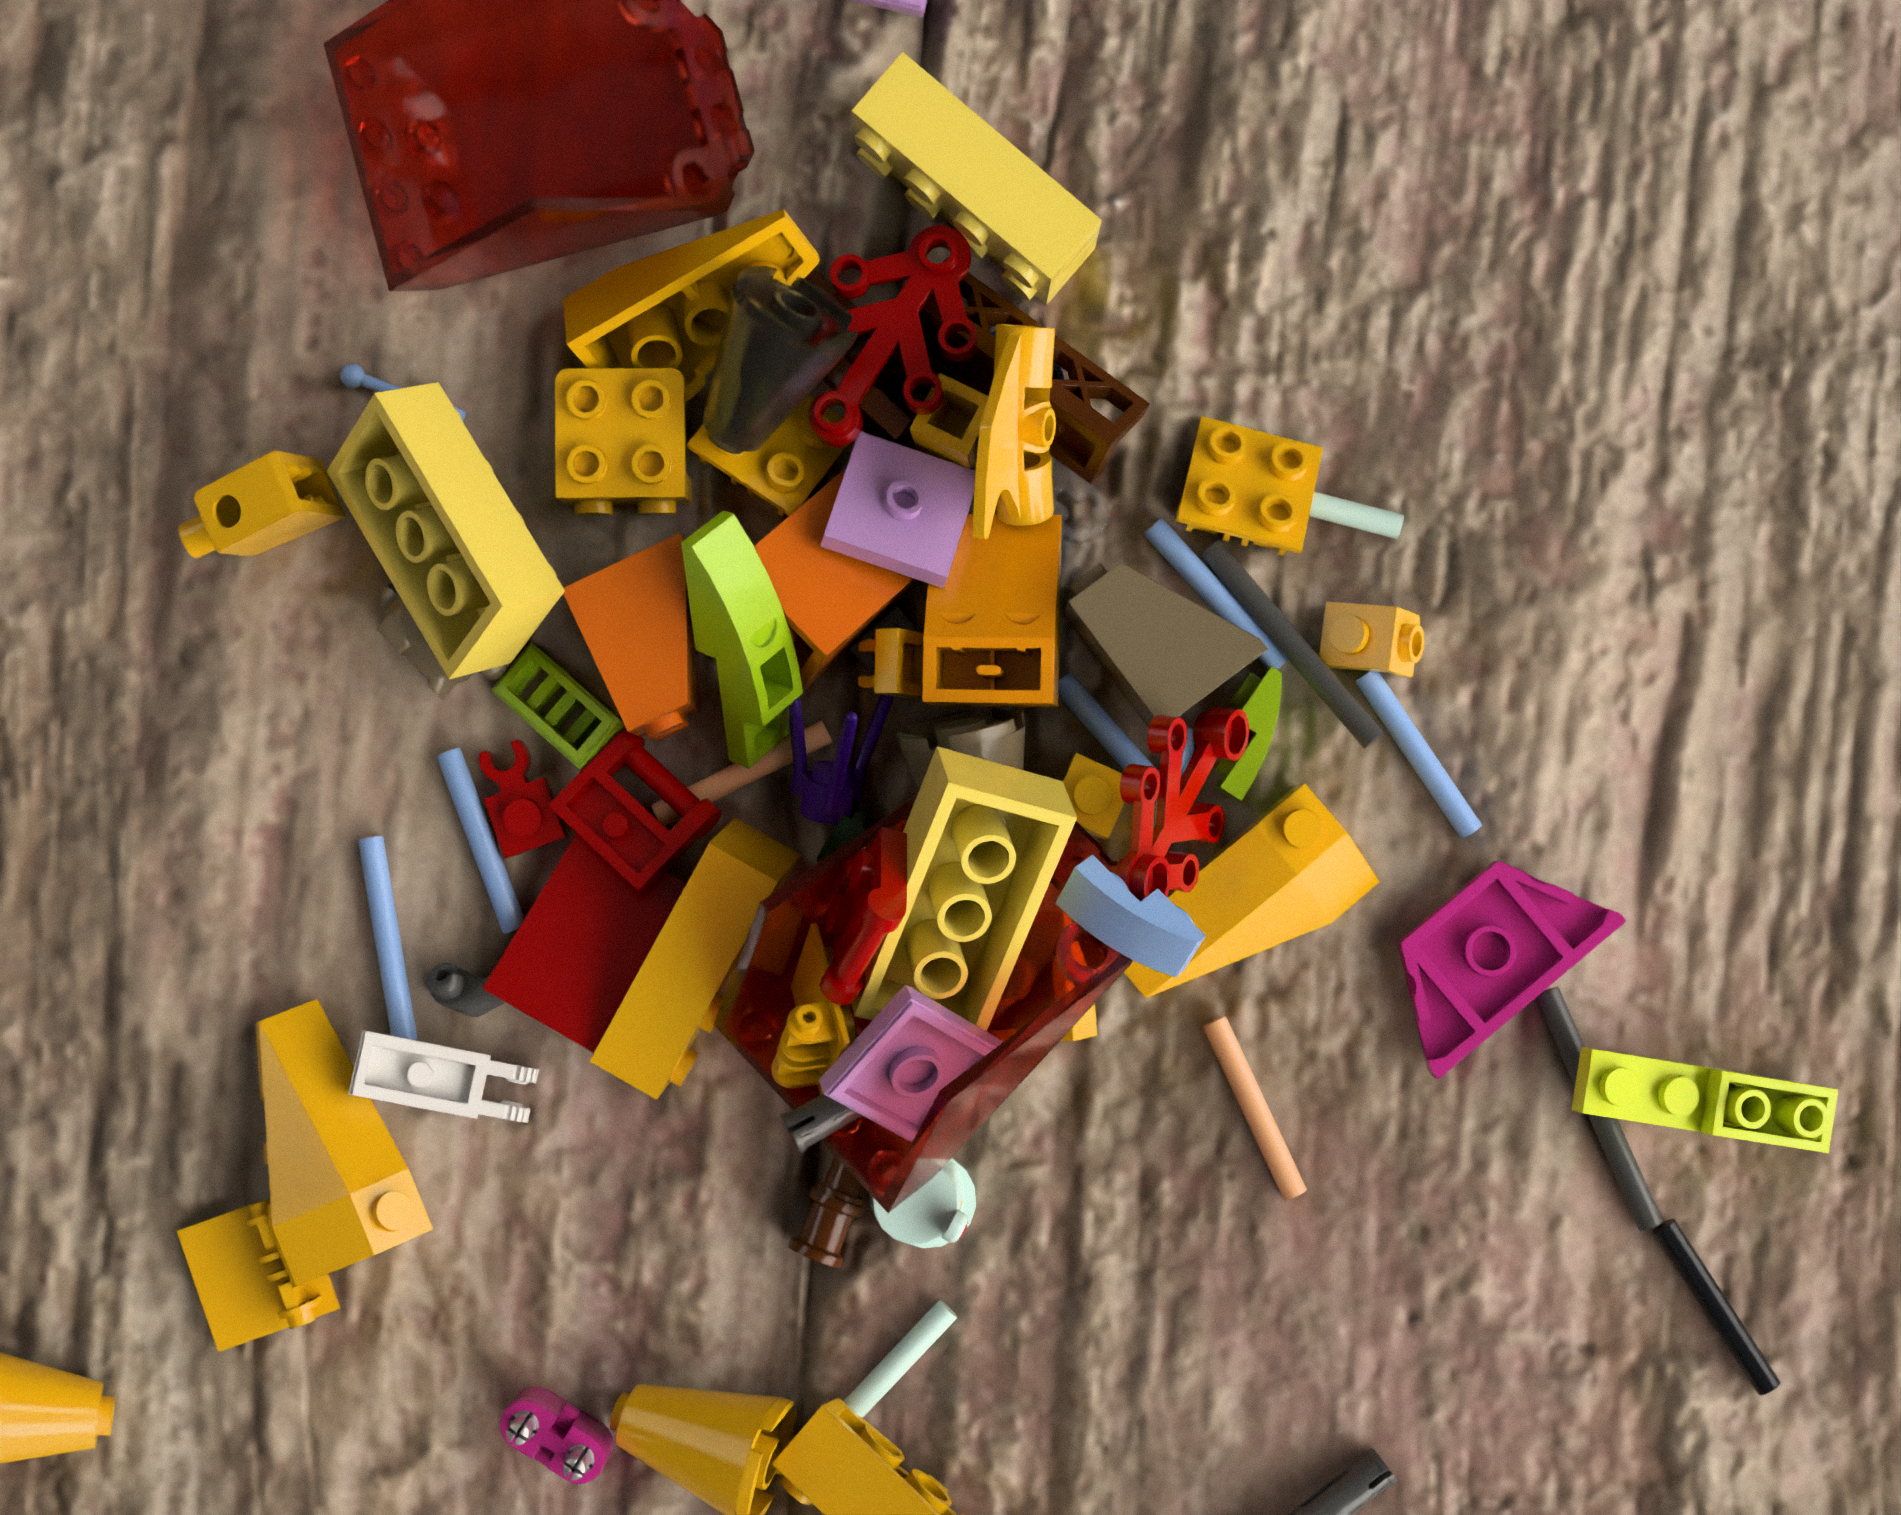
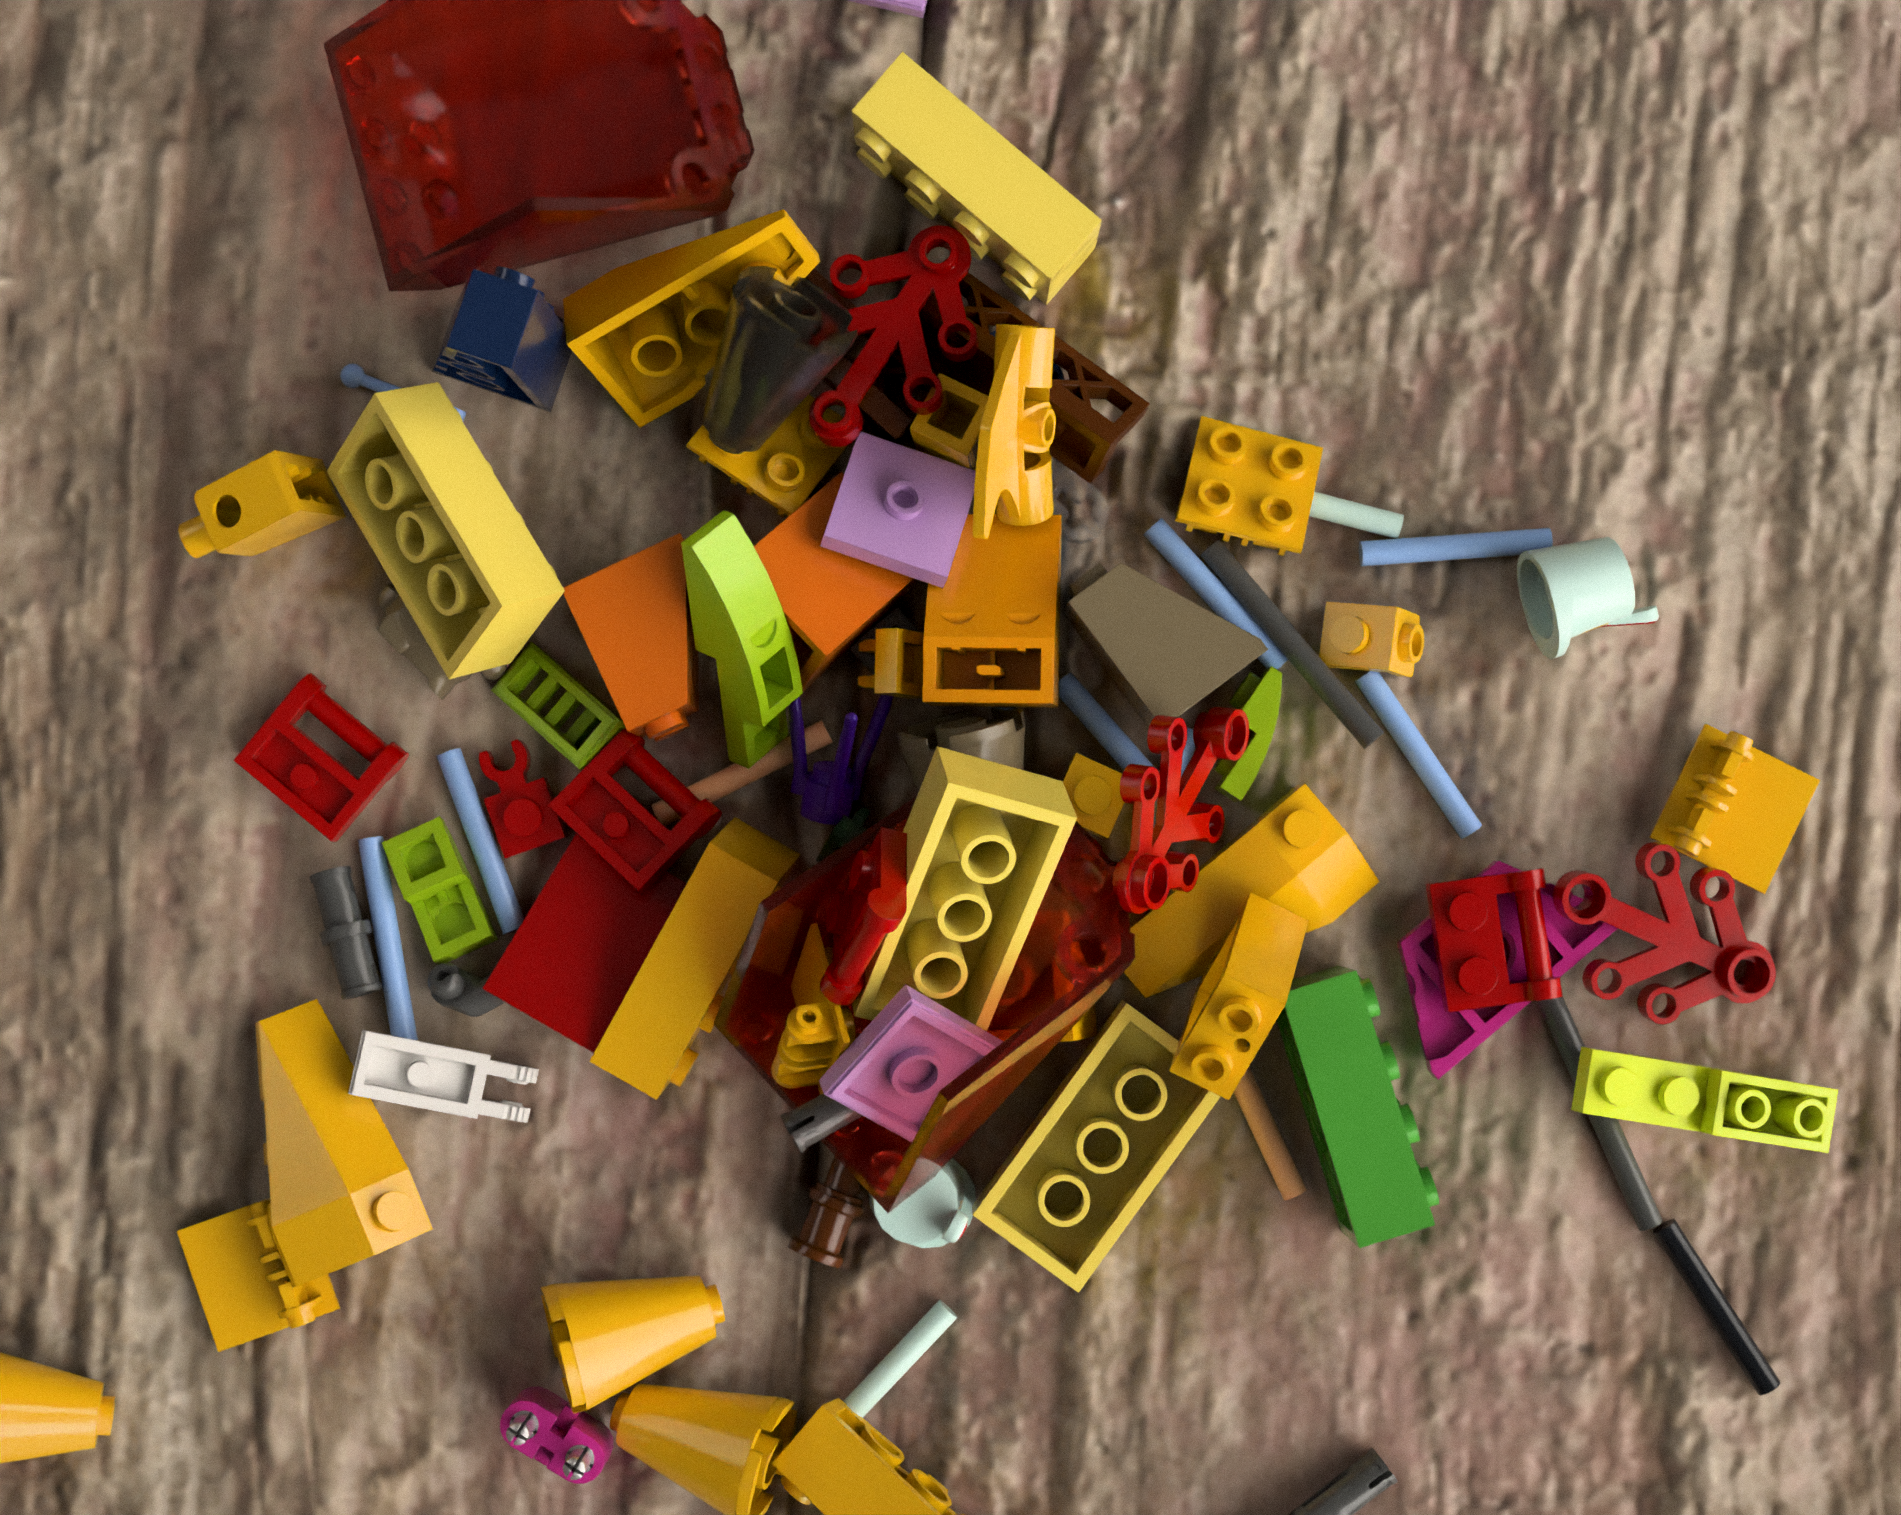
yellow bracket [555,368,692,516] -> none
light blue slope [1055,854,1206,977] -> none
none -> red plate [233,673,409,842]
none -> dark grey pin [309,866,383,1000]
none -> lime slope [382,816,498,965]
none -> dark blue wedge [432,266,572,412]
none -> yellow cone [540,1275,725,1414]
none -> light yellow brick [972,1000,1221,1293]
none -> yellow window [1169,892,1309,1100]
none -> bright green brick [1276,966,1439,1248]
none -> light blue bar [1359,528,1553,566]
none -> red plate [1425,868,1563,1013]
none -> light aqua hat [1517,537,1659,660]
none -> red plant [1553,842,1776,1025]
none -> yellow hinge [1649,724,1820,894]

